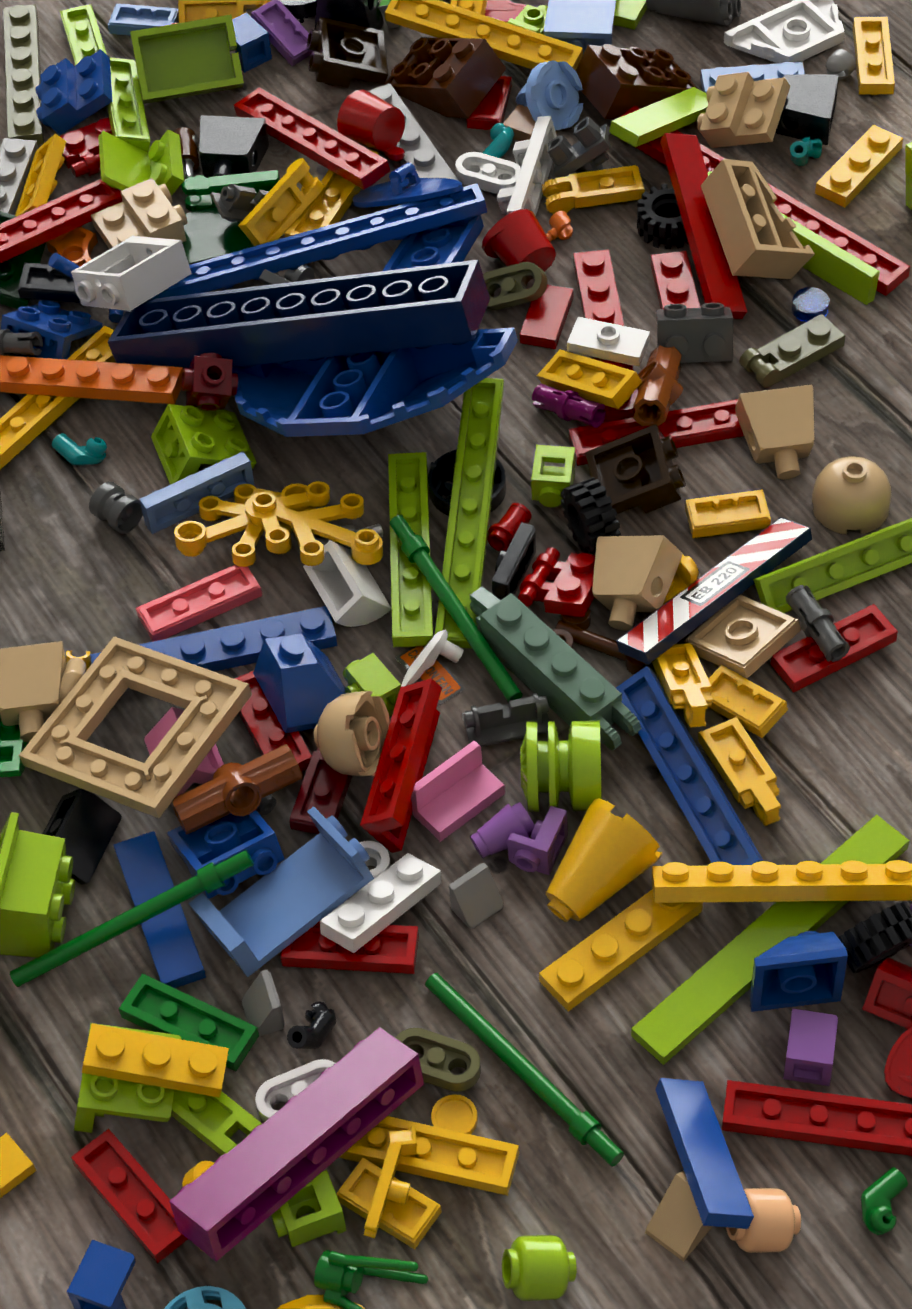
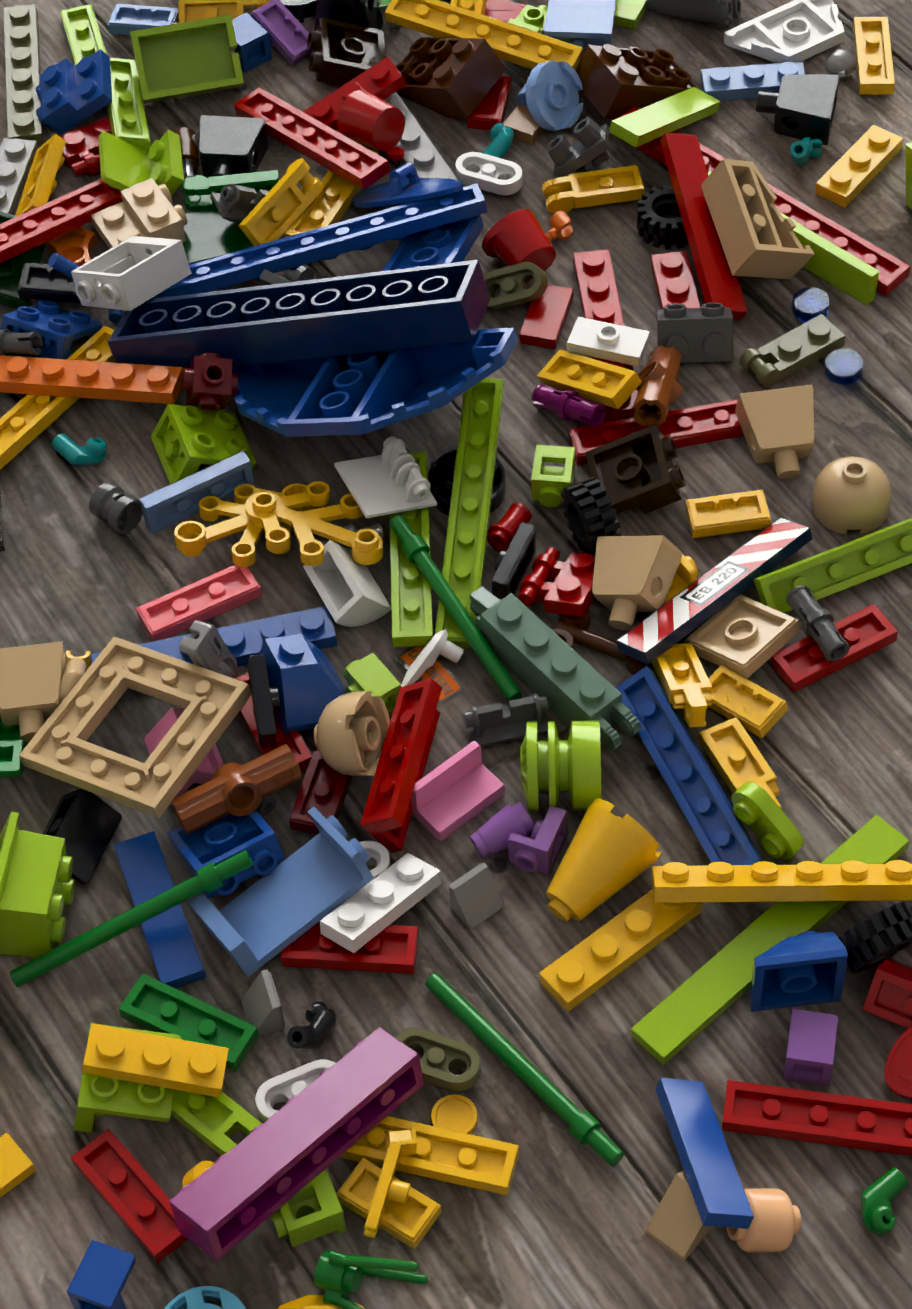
white hinge [497,116,557,216] -> none
lime head [502,1235,577,1301] -> none
tan plate [697,72,790,148] -> none
none -> light grey piece [179,620,237,678]
none -> black plate [248,654,281,749]
none -> red plate [303,57,407,131]
none -> white hinge [334,436,437,518]
none -> lime plate [731,782,804,860]
none -> tile [825,348,863,385]

